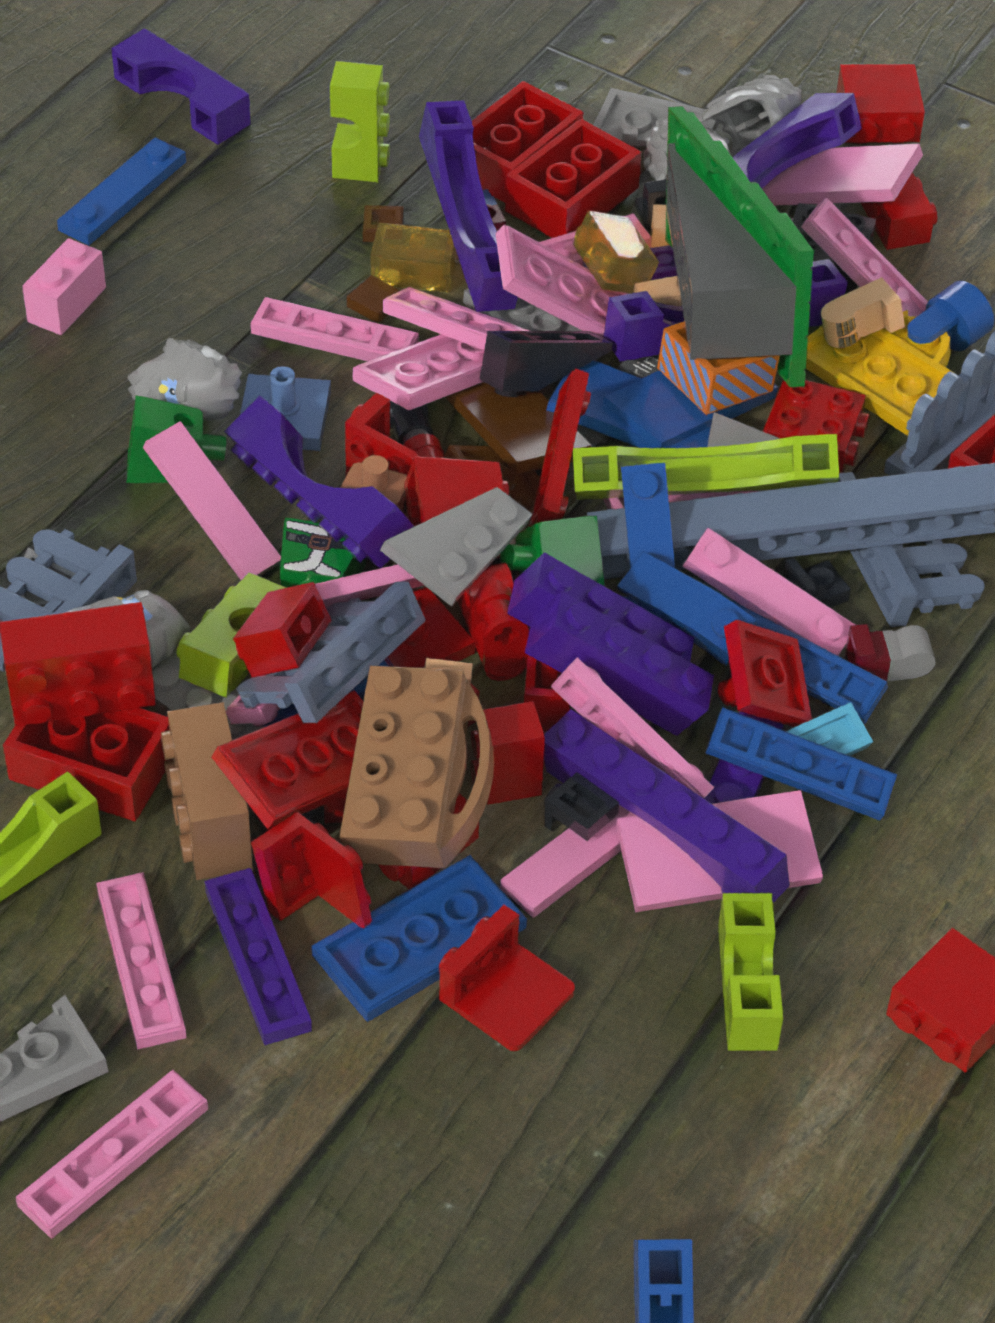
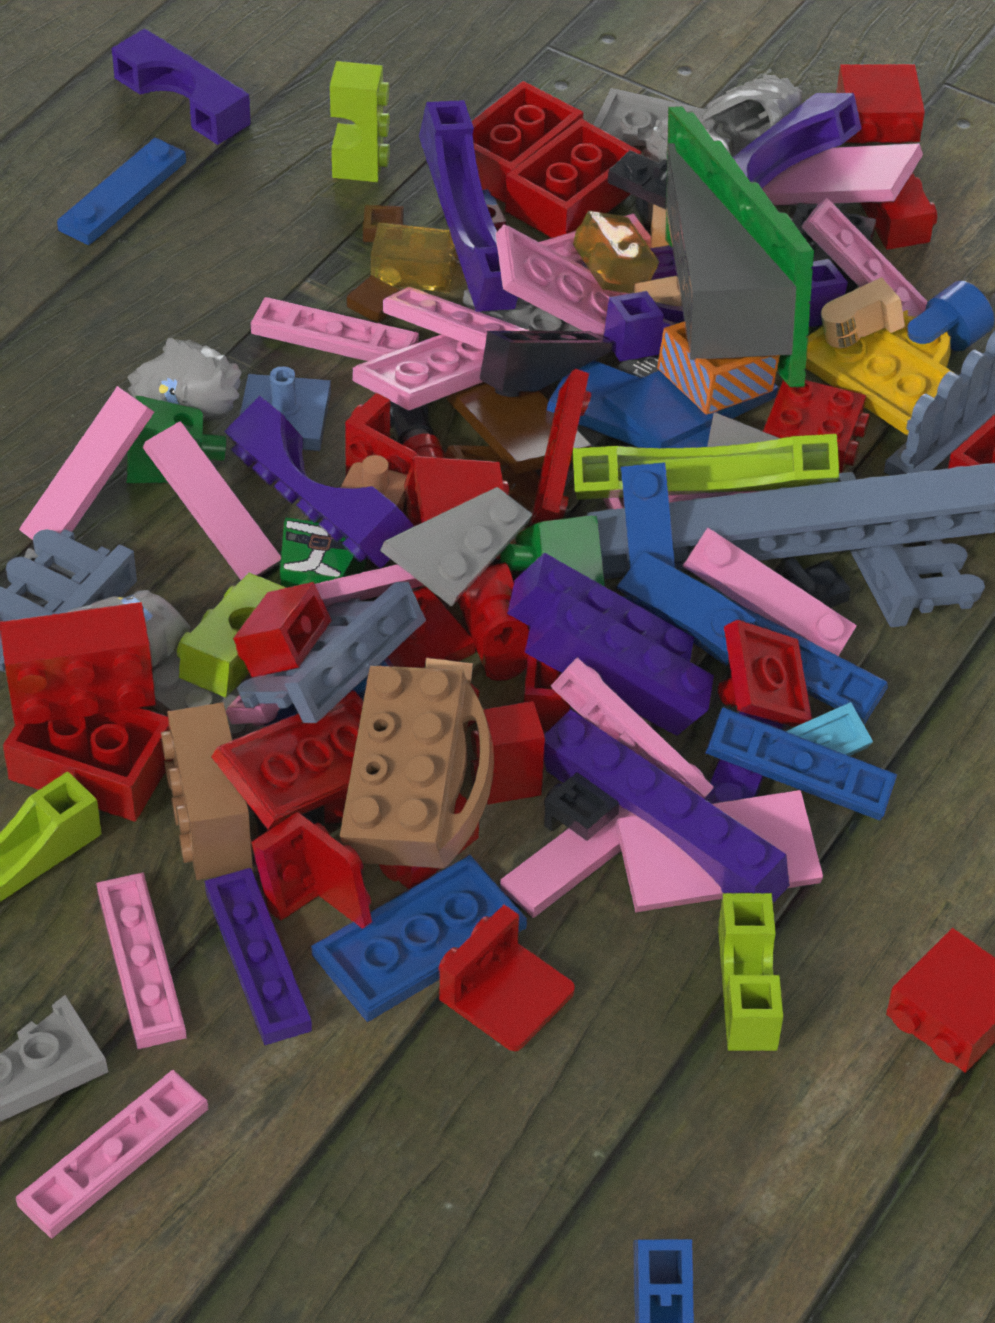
bright pink brick [22,238,106,335] -> none
leg [845,624,936,681] -> none
none -> bright pink tile [19,386,154,540]
none -> black plate [607,150,667,210]

